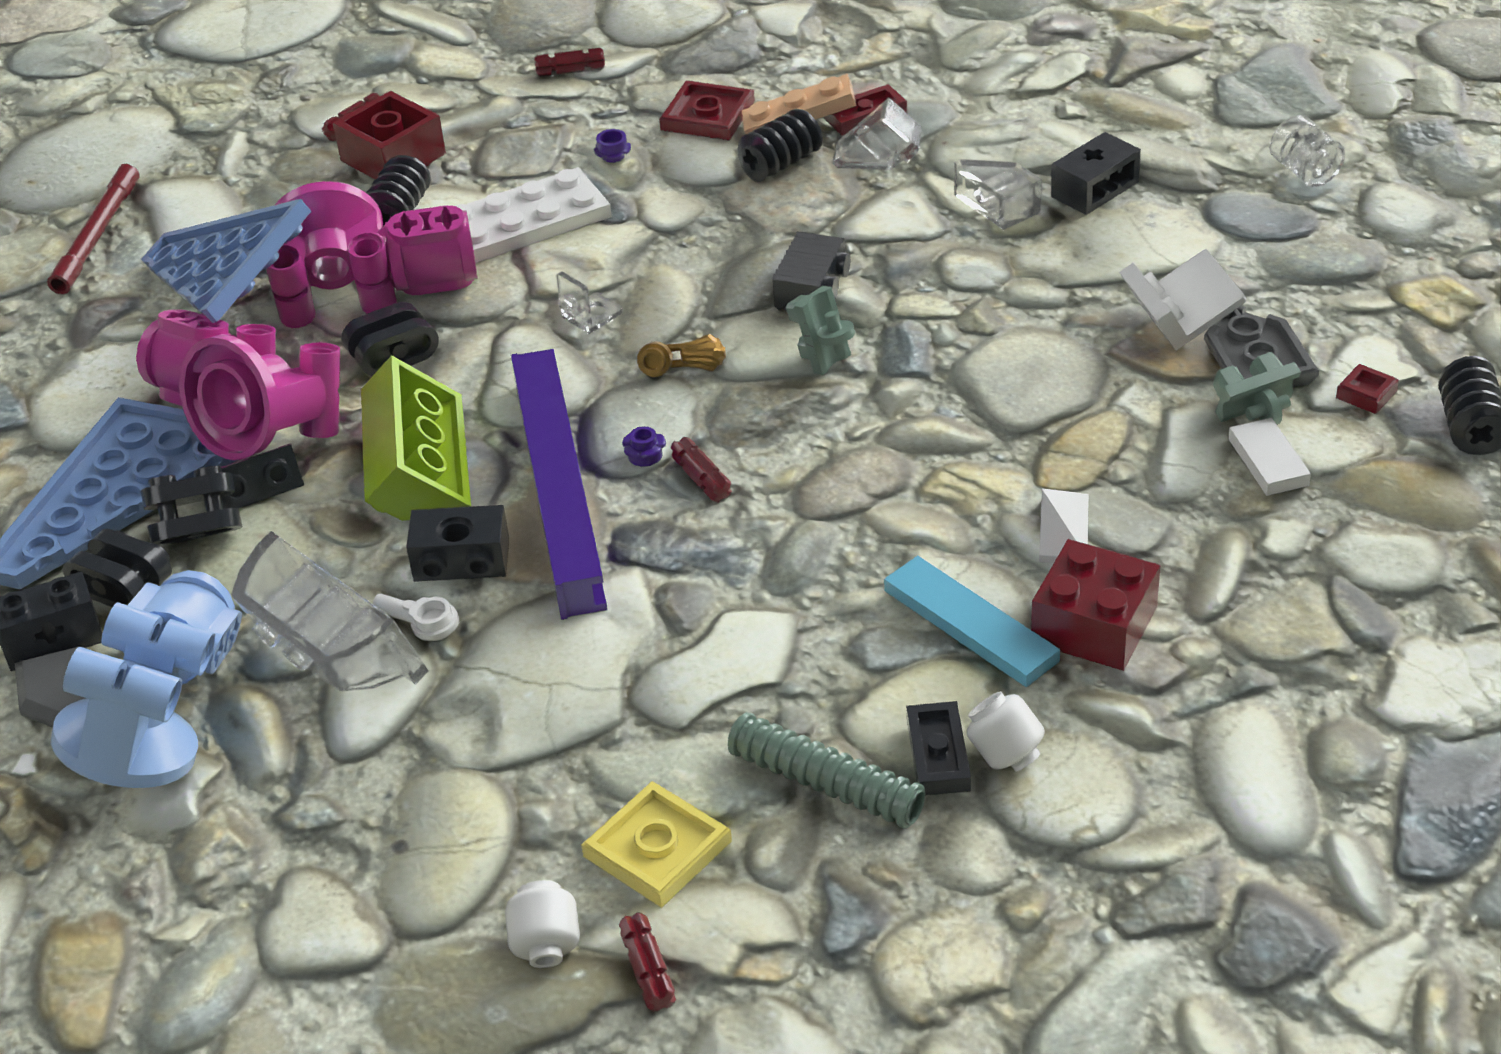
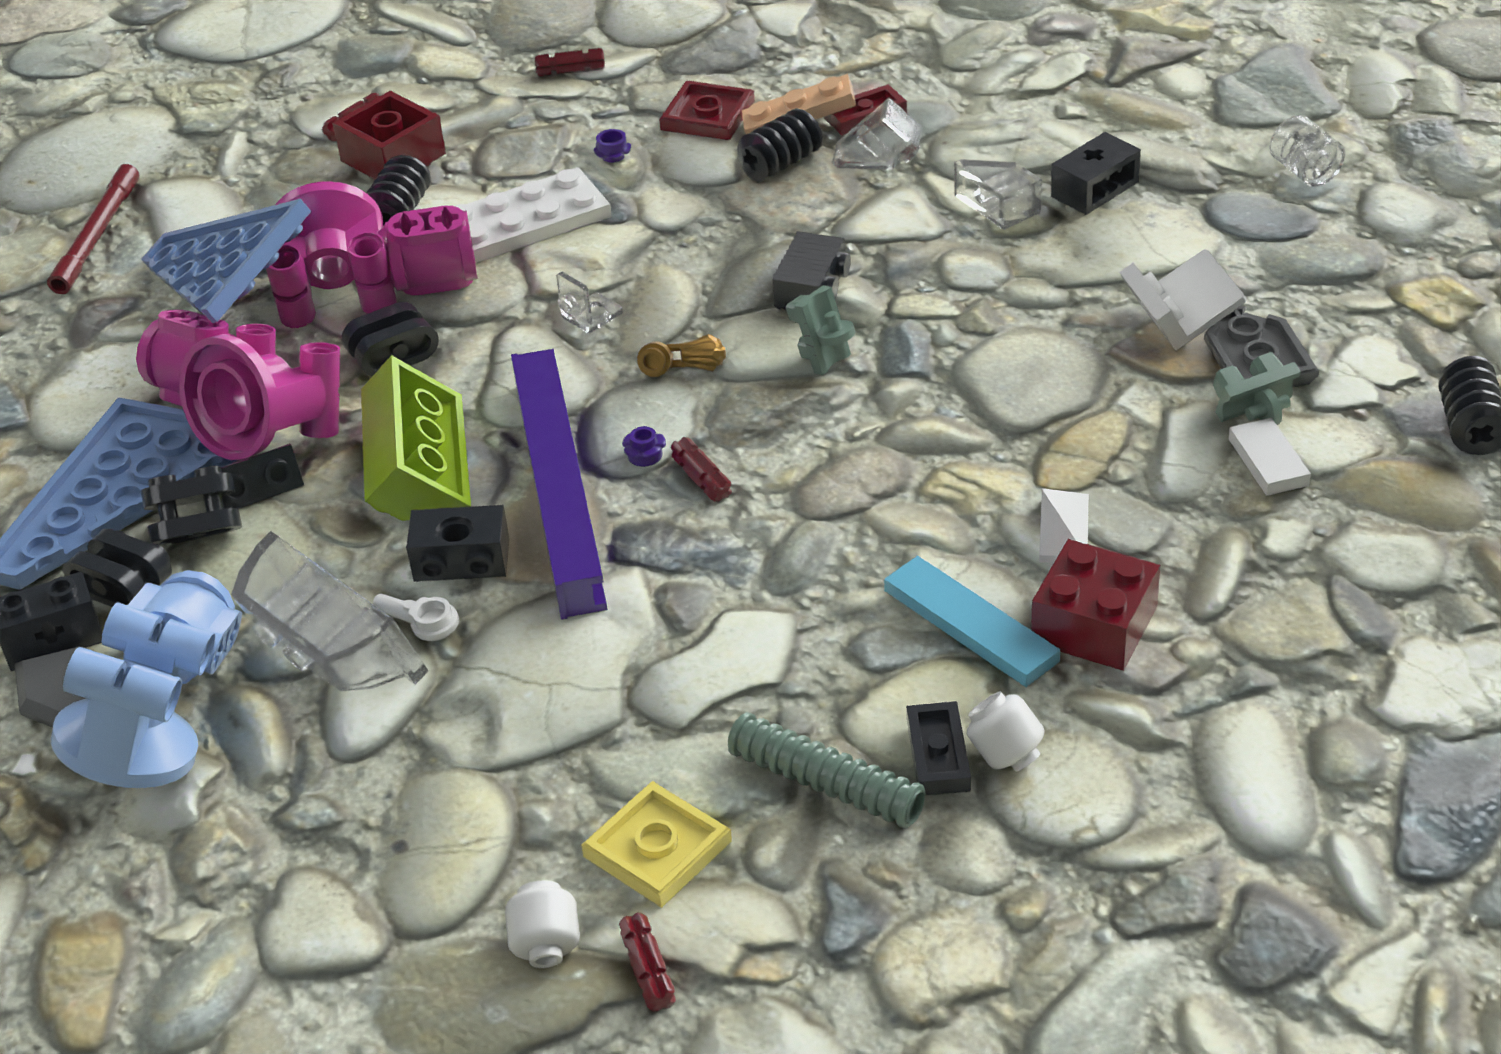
dark red tile [1336,364,1399,414] -> none

